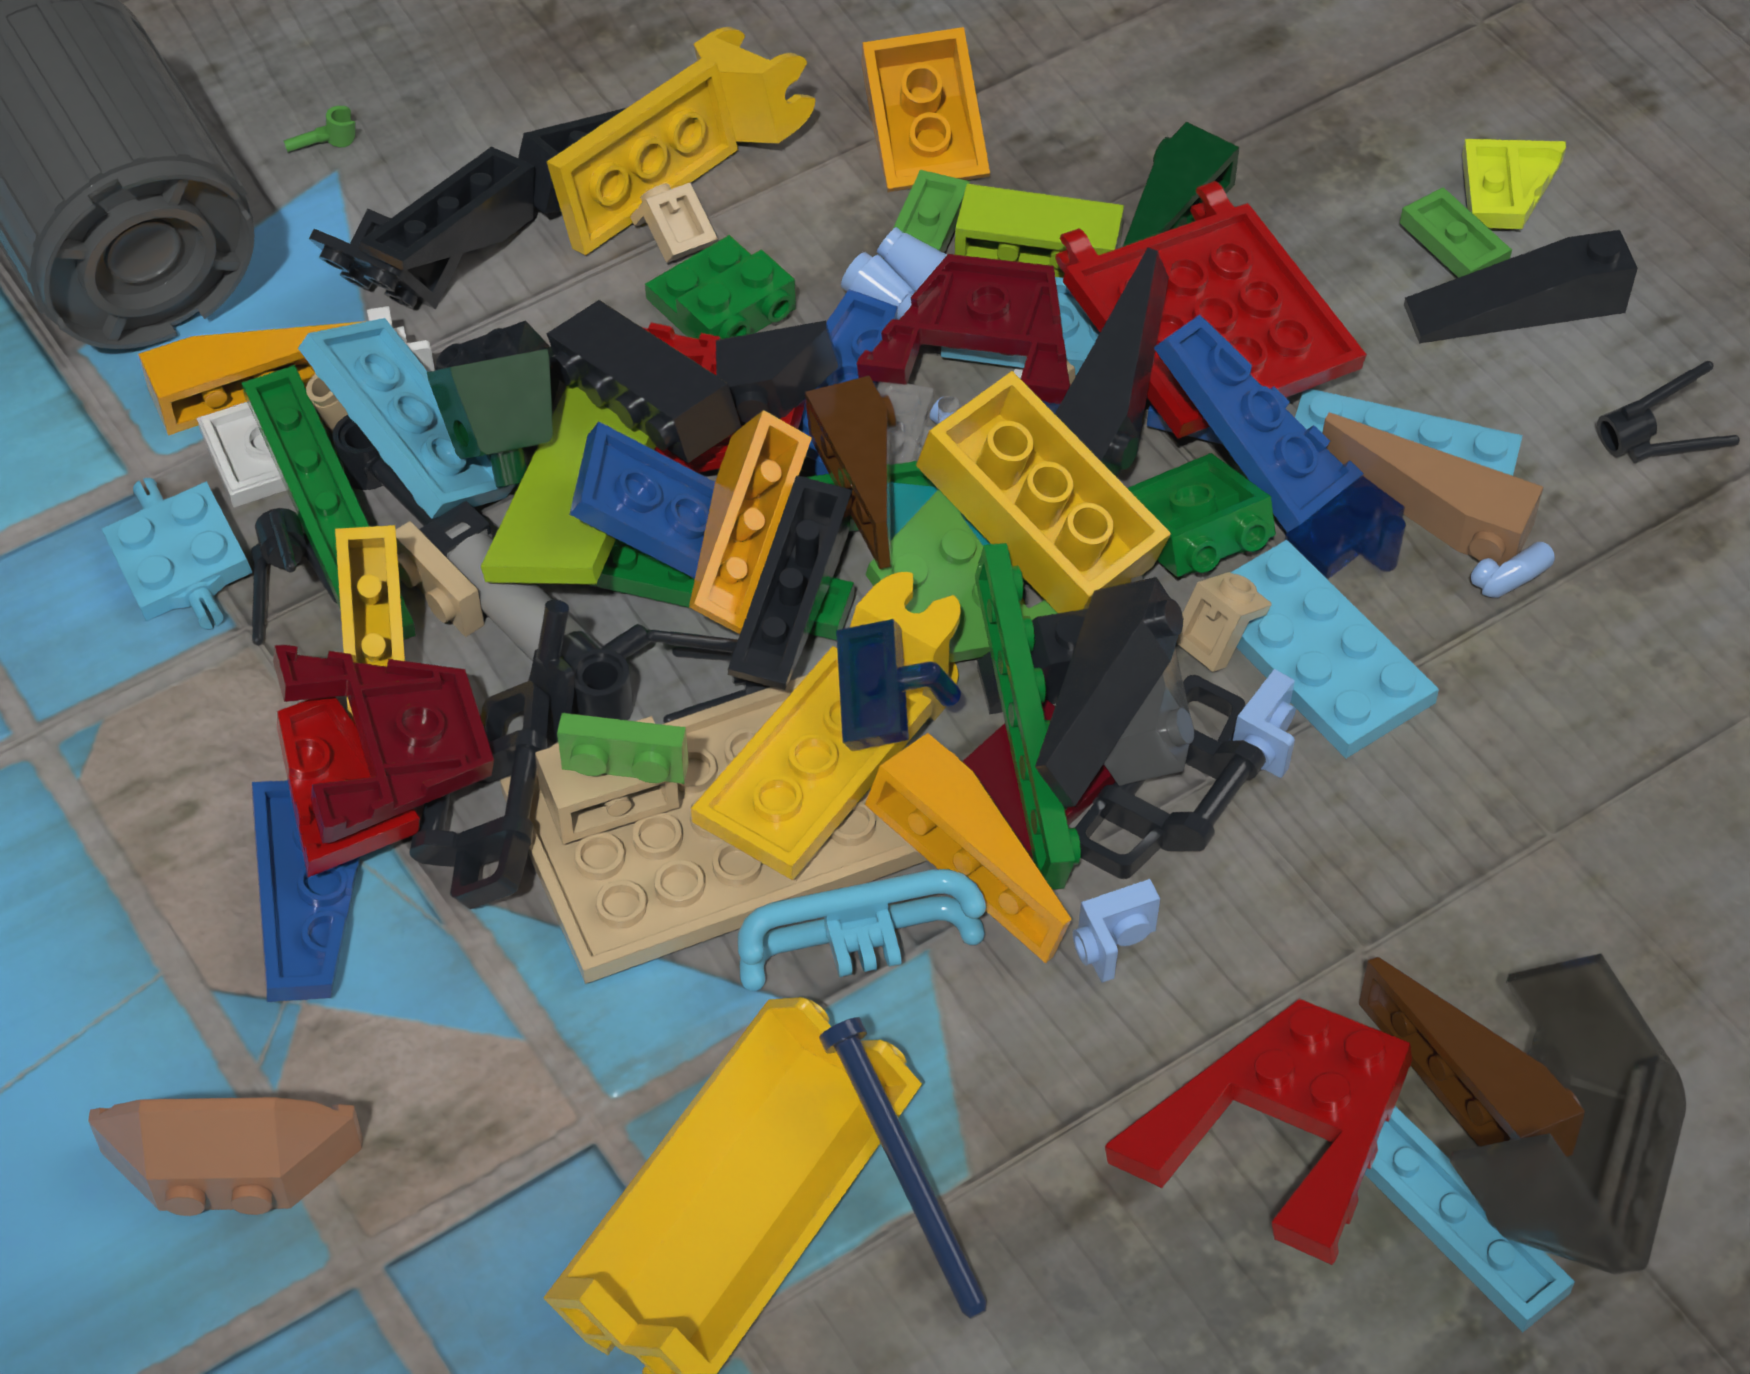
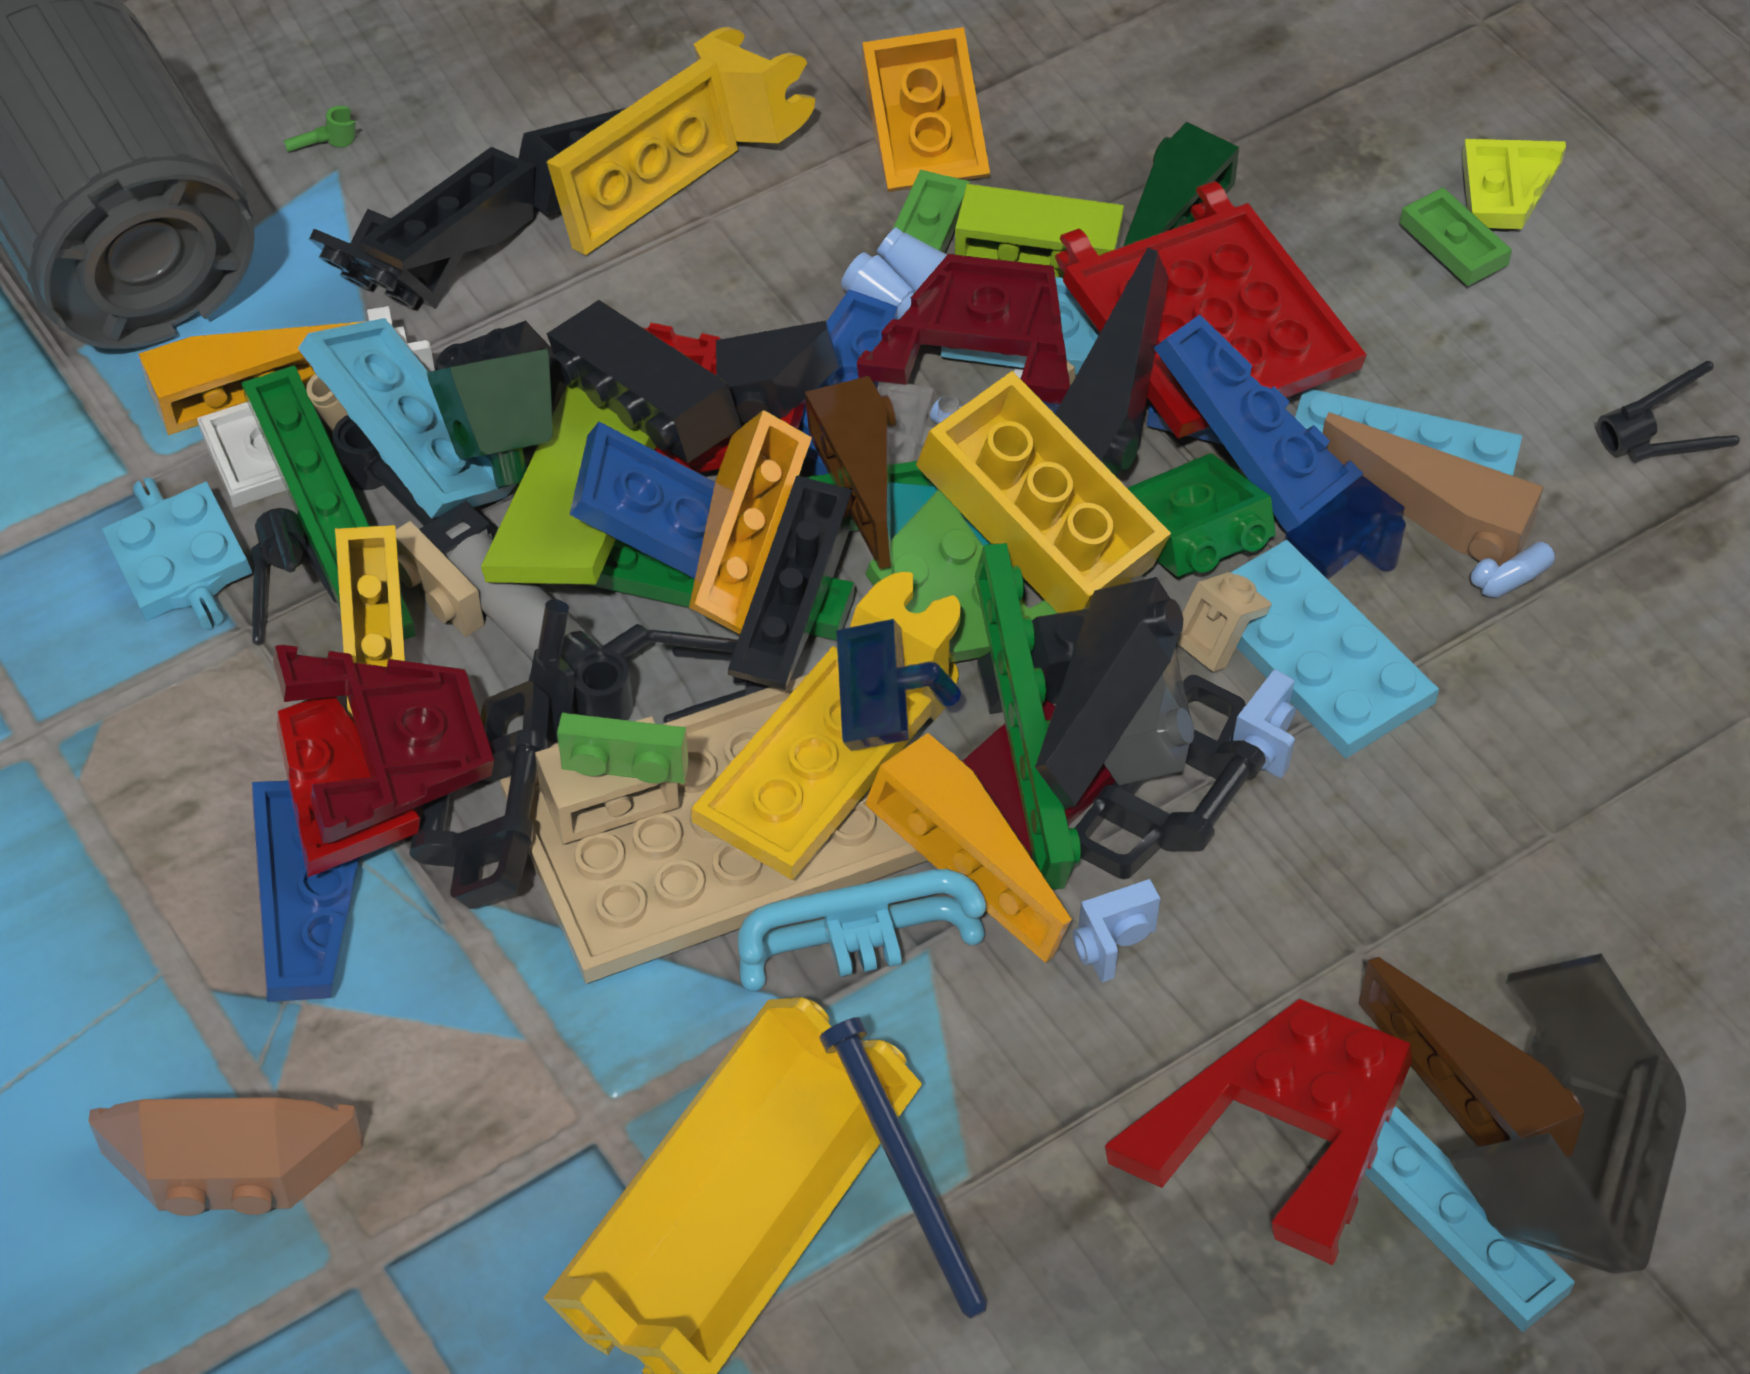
tan bracket [630,183,718,263] -> none
green plate [645,235,796,339] -> none
black slope [1404,230,1638,344] -> none

